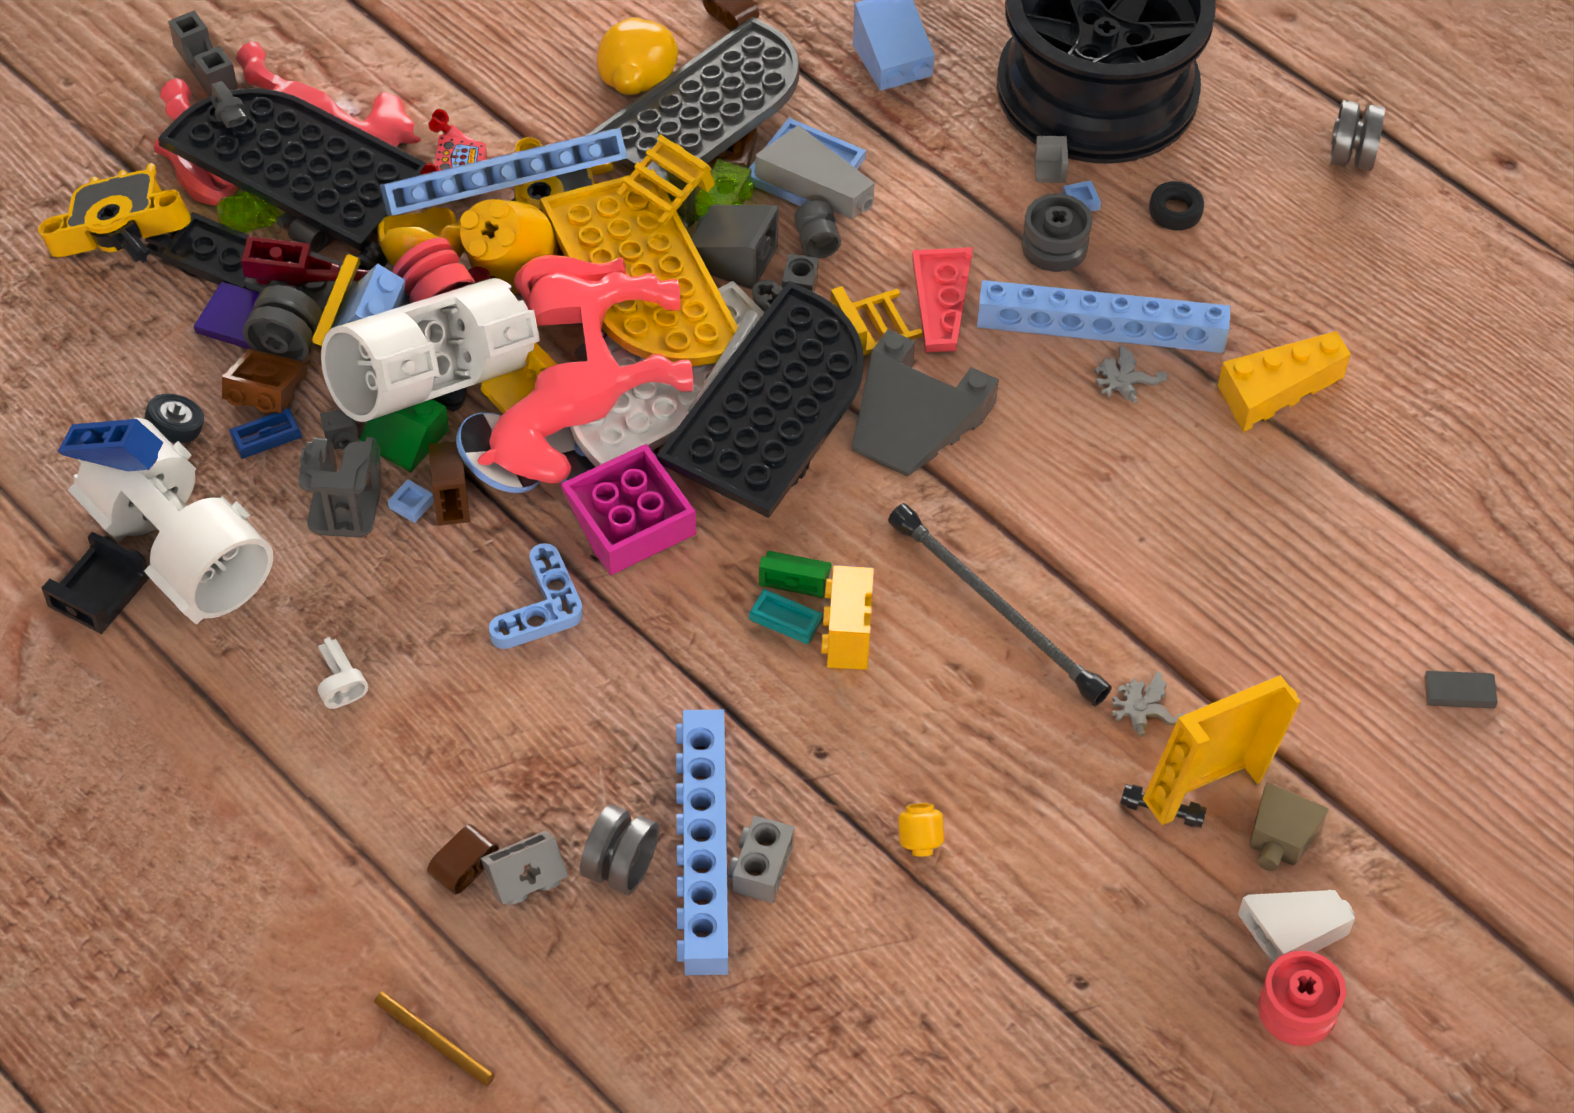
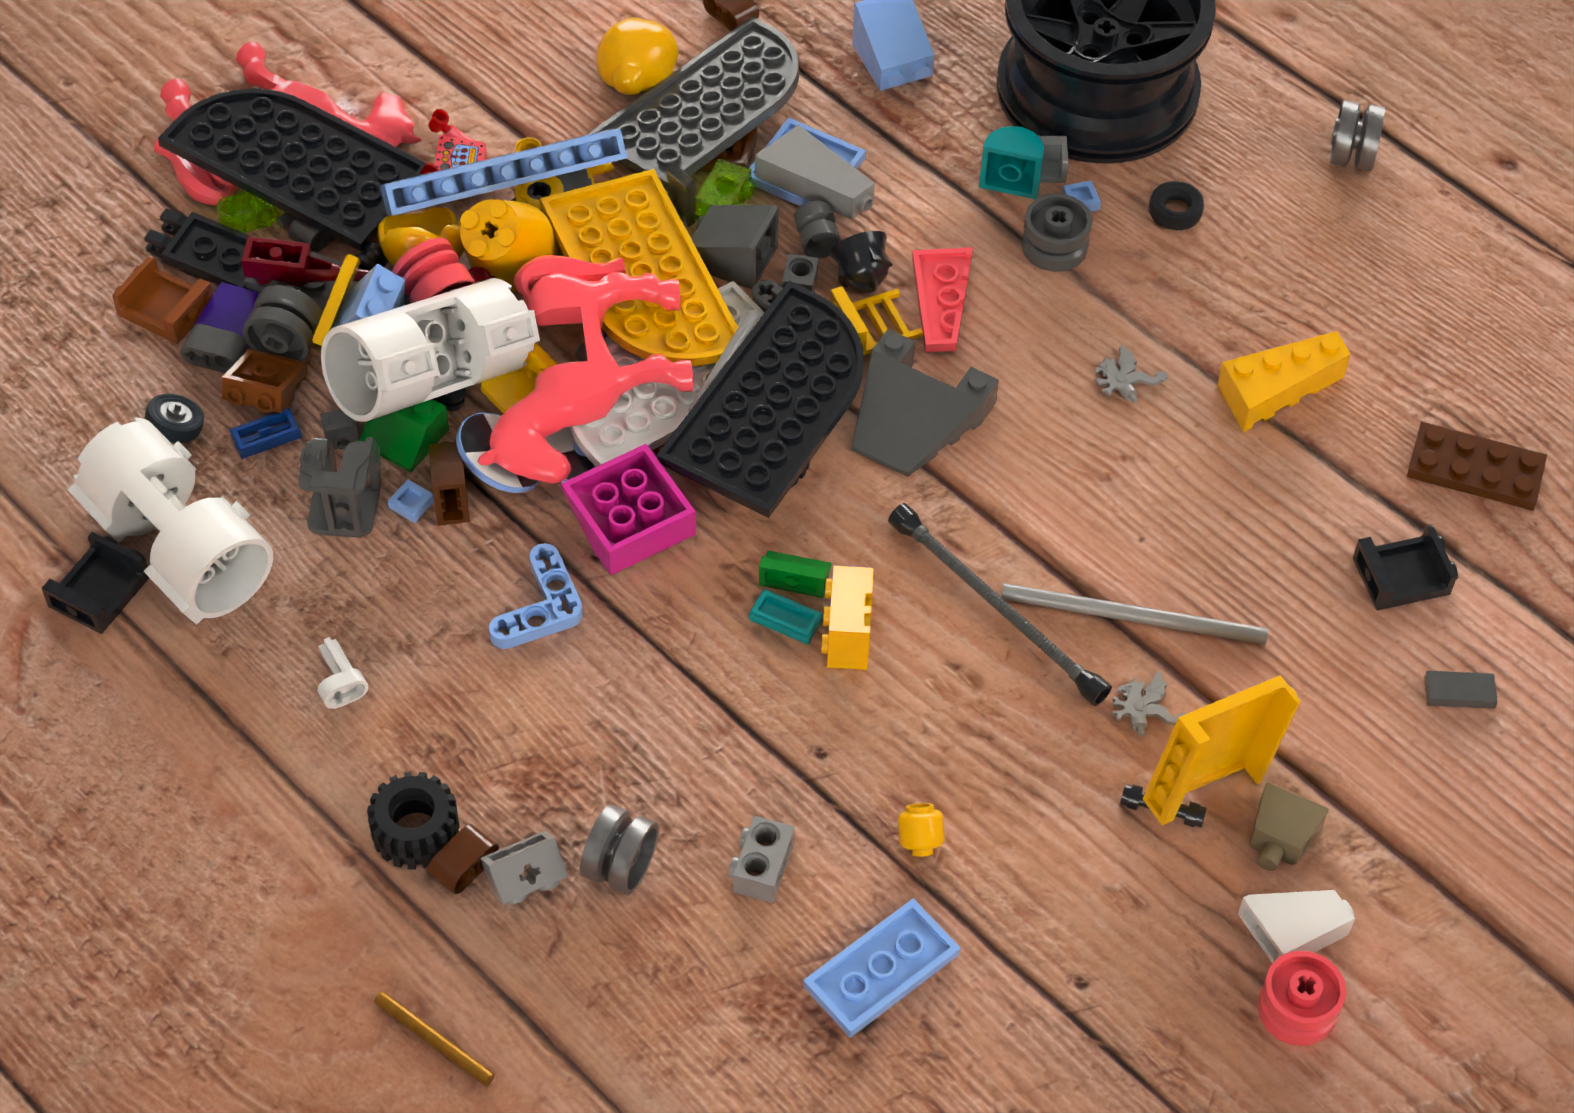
yellow piece [38,164,191,263] -> none
blue slope [57,419,164,471] -> none
dark grey arch [168,10,238,97] -> none
dark grey piece [211,81,248,128] -> none
yellow plate [616,134,715,225] -> none
light blue brick [676,709,728,975] -> none
light blue brick [977,280,1230,353] -> none
none -> dark orange panel [112,256,213,344]
none -> dark grey beam [180,324,248,373]
none -> black tyre [367,771,460,869]
none -> light blue plate [803,898,961,1038]
none -> black helmet [830,231,893,292]
none -> teal brick [979,126,1044,199]
none -> light grey piece [1002,583,1268,645]
none -> black panel [1353,525,1458,611]
none -> reddish brown plate [1406,421,1547,511]

